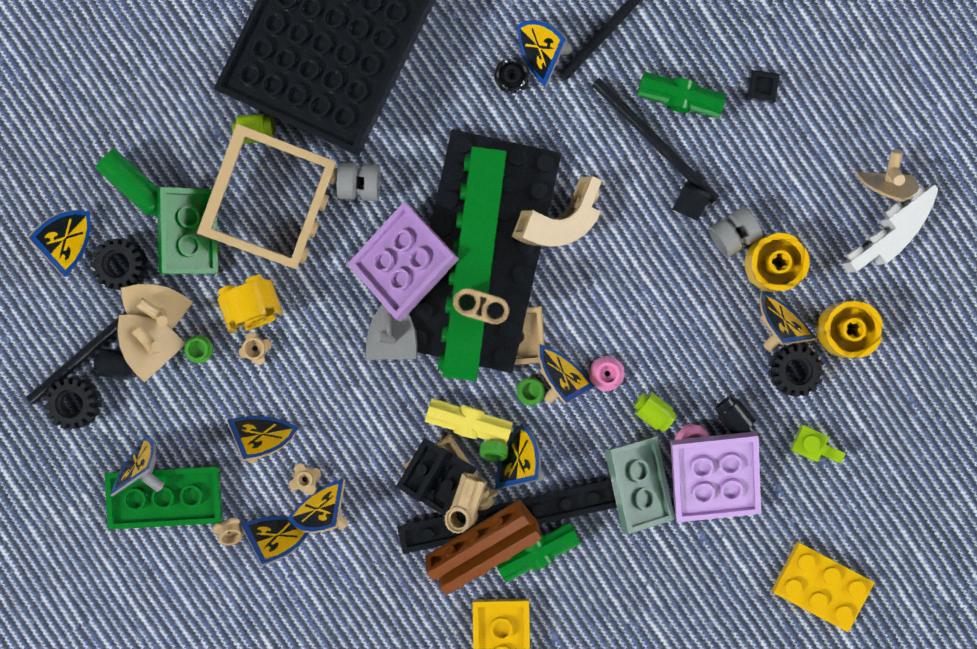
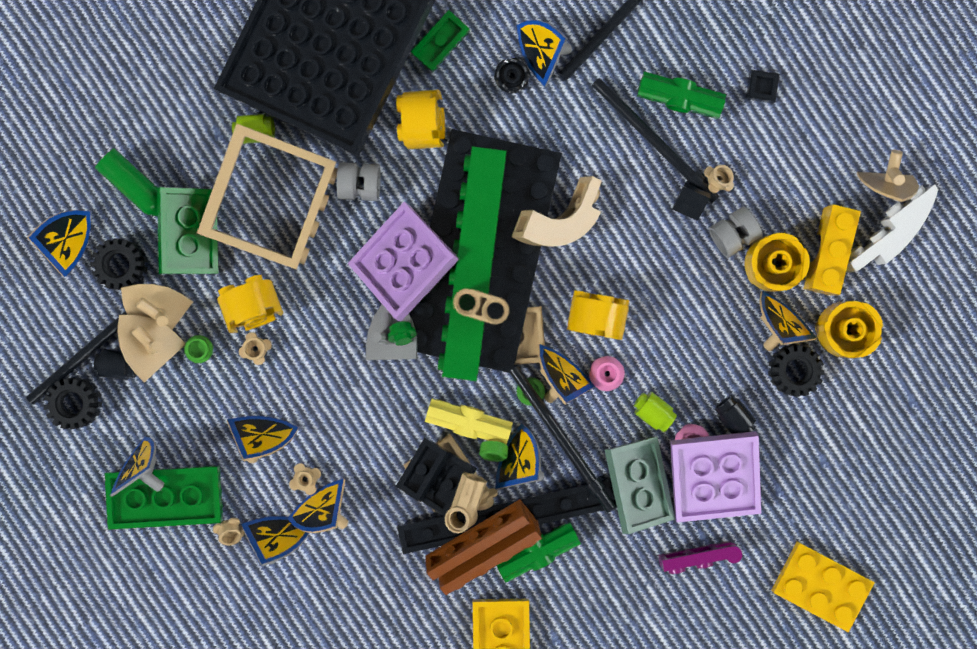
lime plate [790,424,846,464] -> none
none -> green plate [388,321,417,346]
none -> yellow brick [396,90,445,149]
none -> green plate [411,10,470,73]
none -> black bar [509,366,616,513]
none -> yellow brick [567,290,630,340]
none -> magenta plate [658,541,742,574]
none -> tan plate [704,165,734,193]
none -> yellow arch [803,204,861,296]

